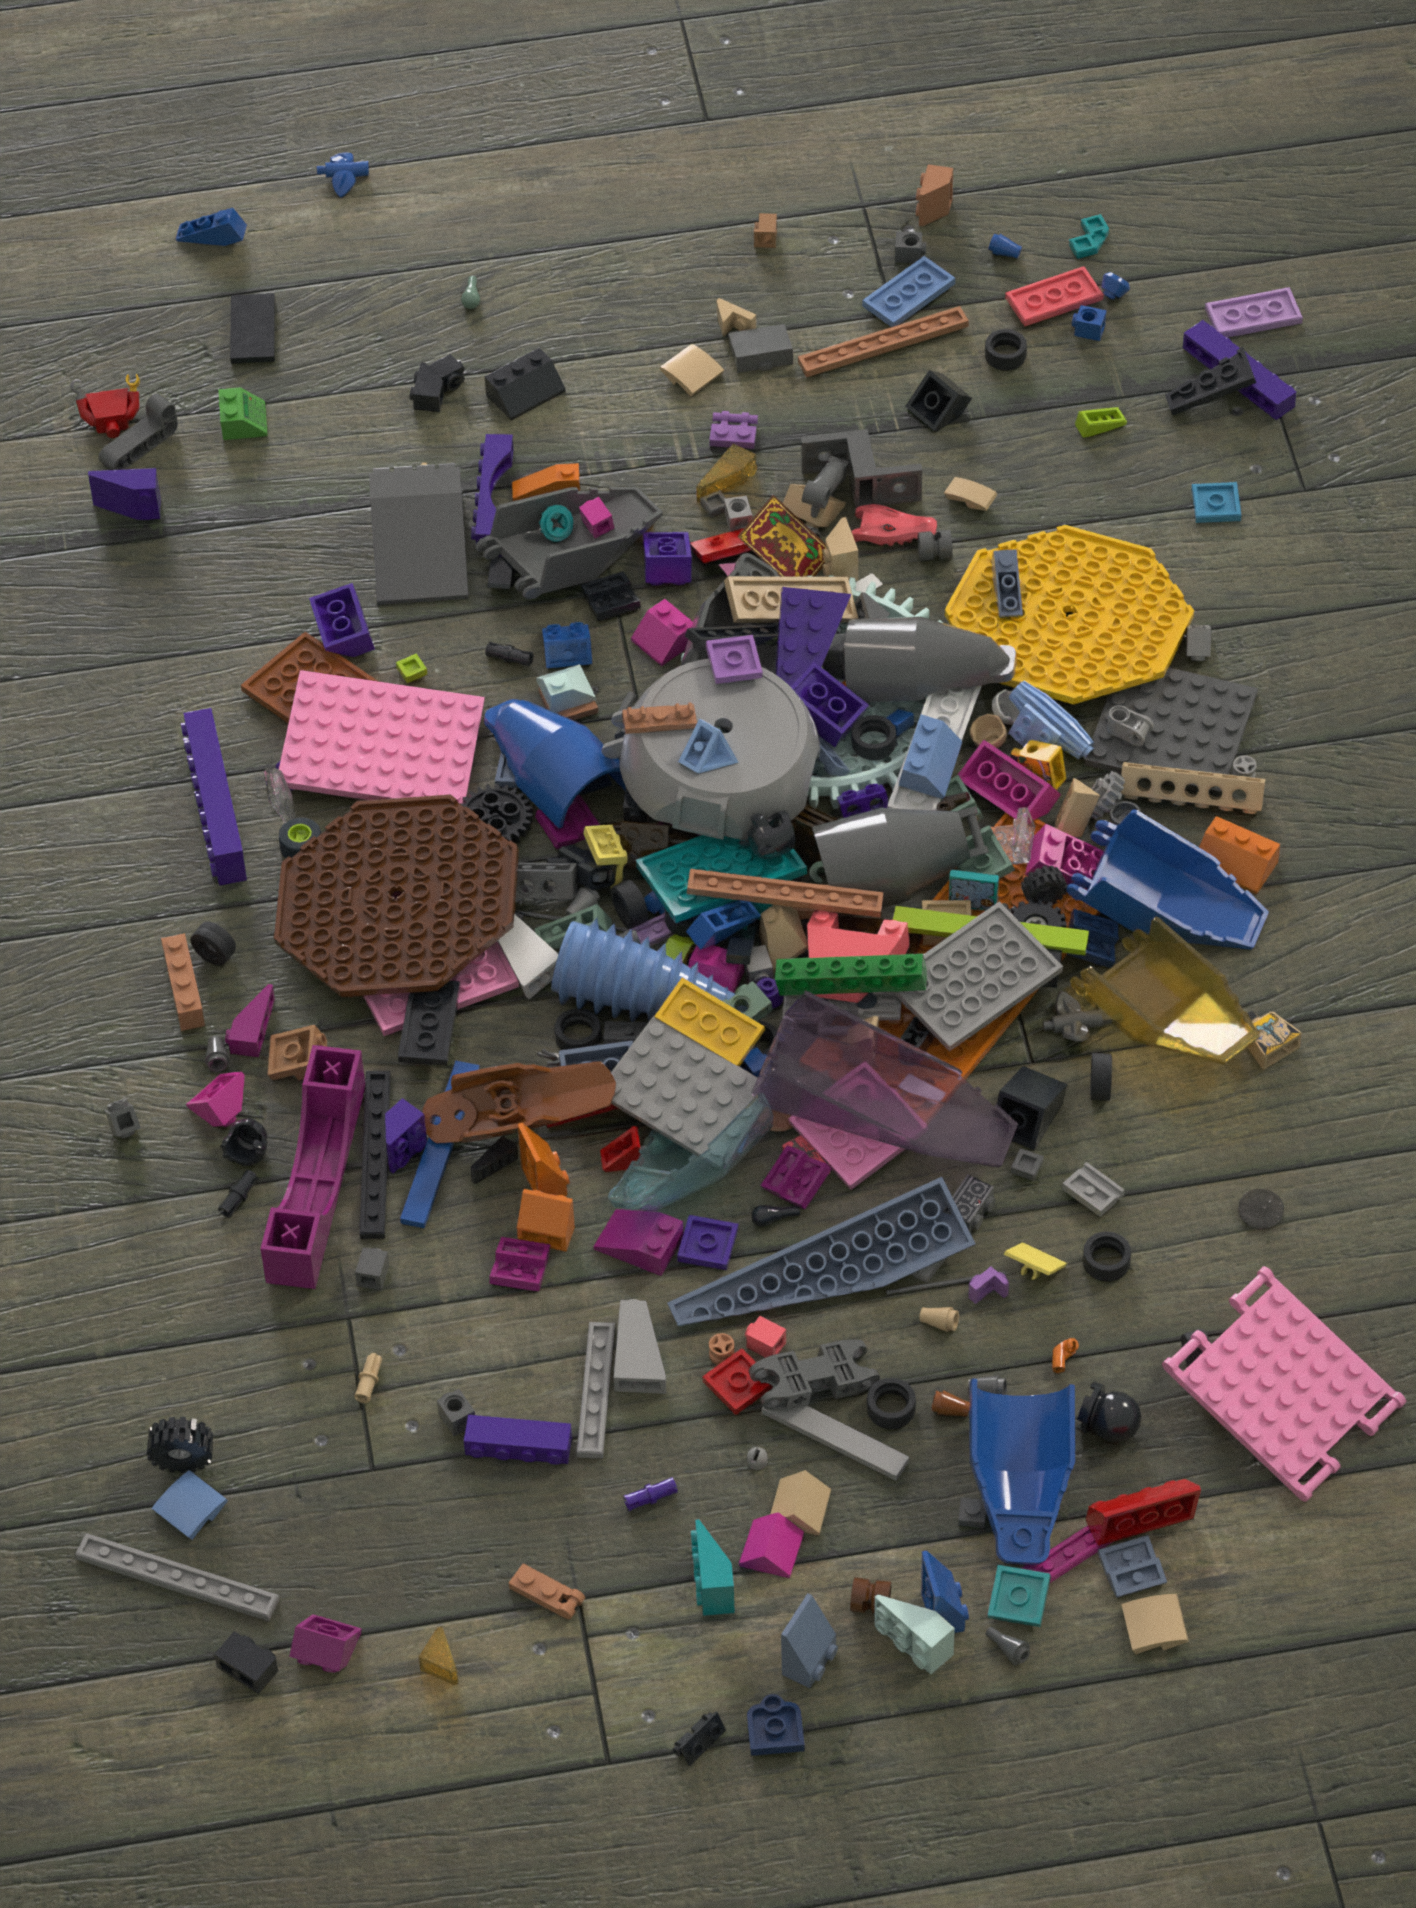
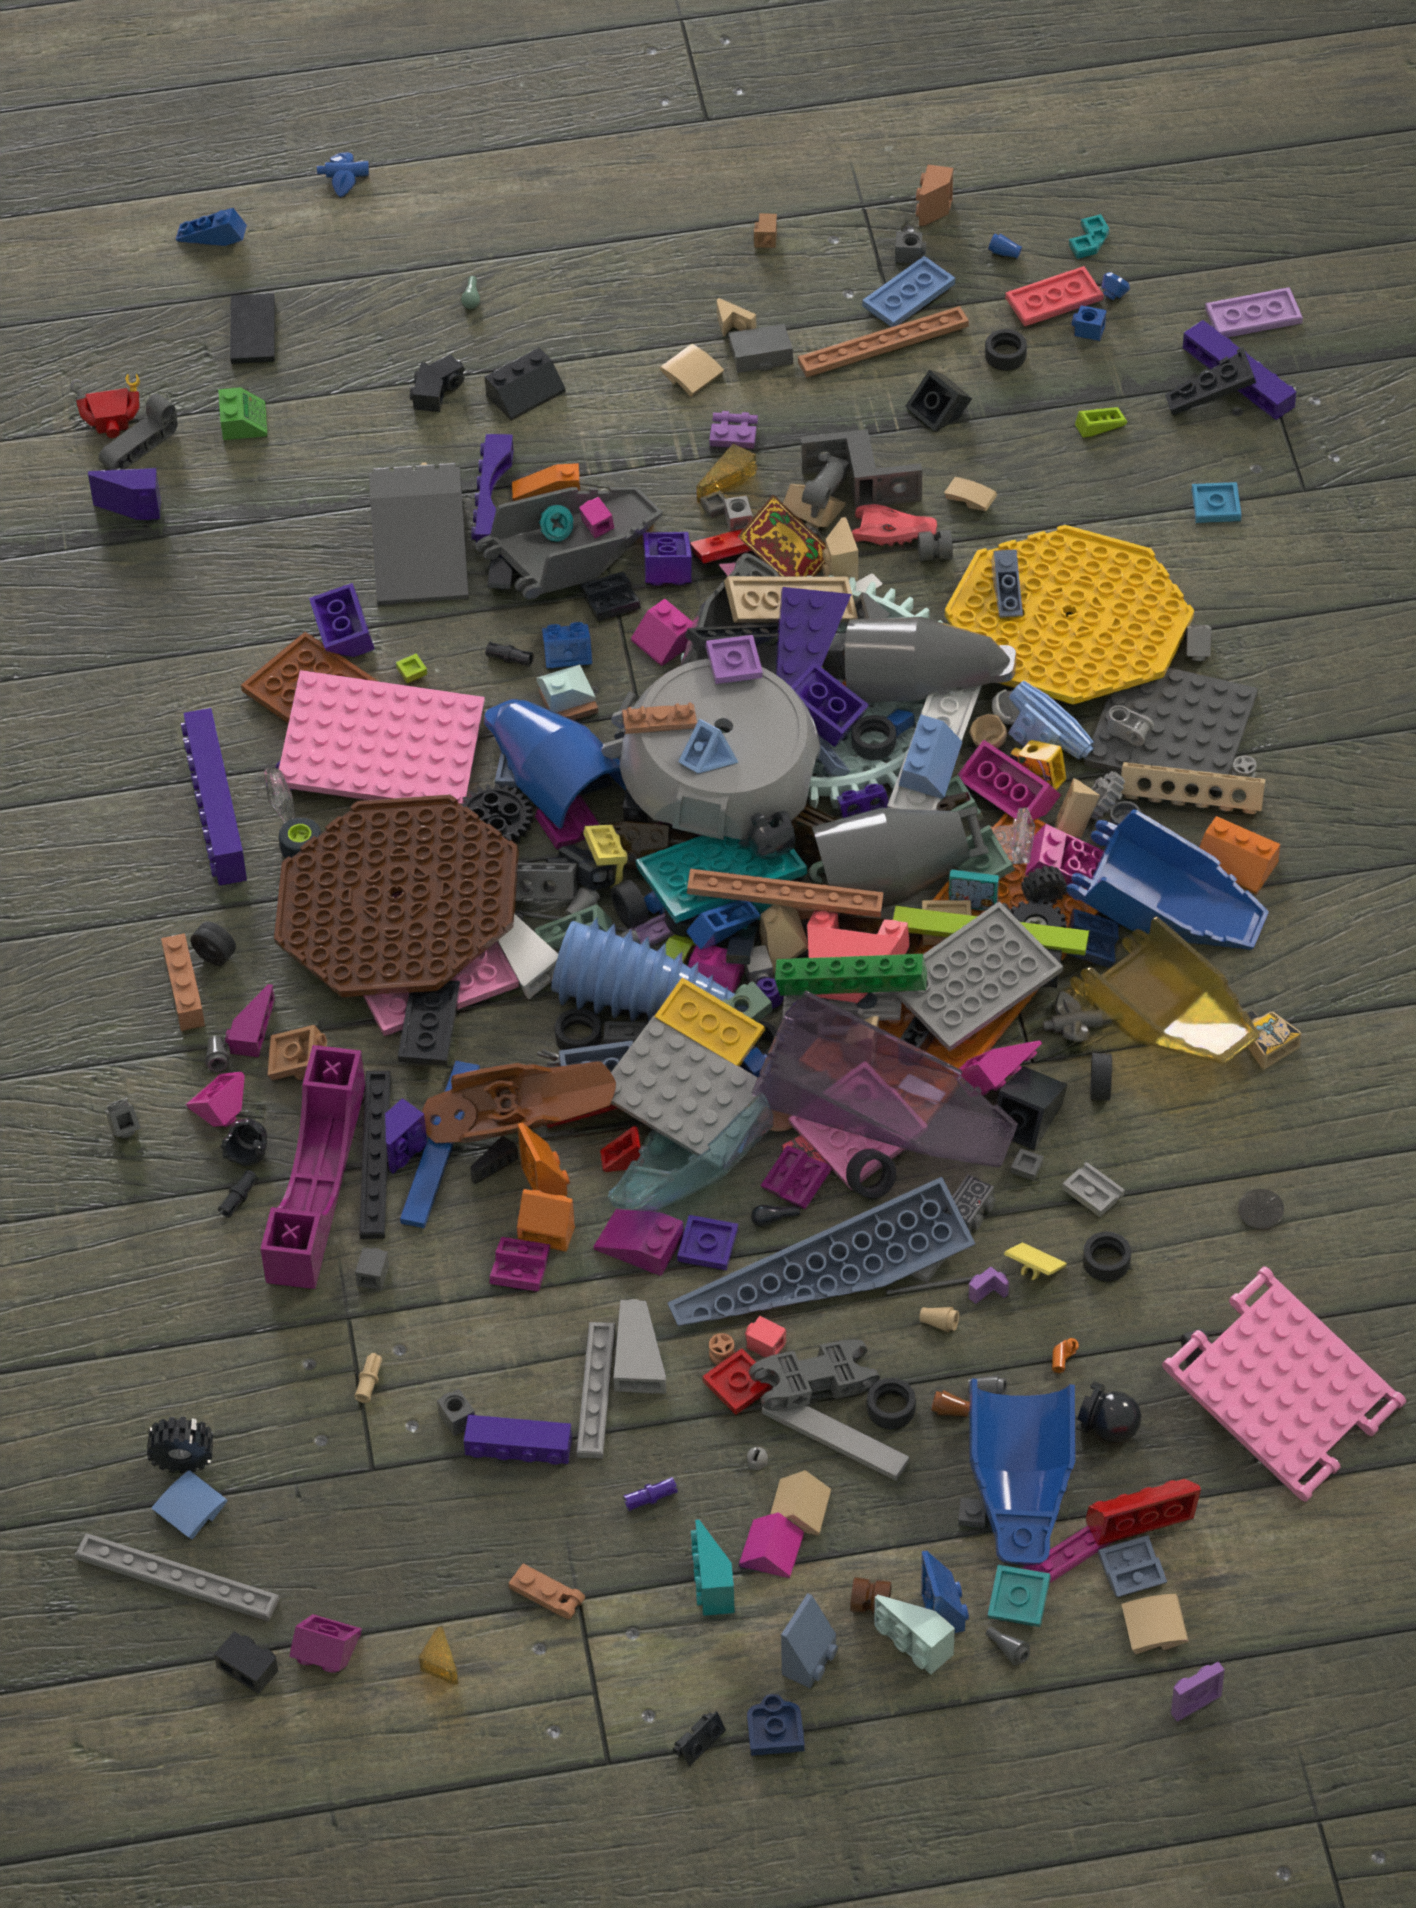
none -> black tyre [846,1148,896,1199]
none -> dark pink slope [953,1040,1042,1097]
none -> medium lavender plate [1171,1662,1225,1721]

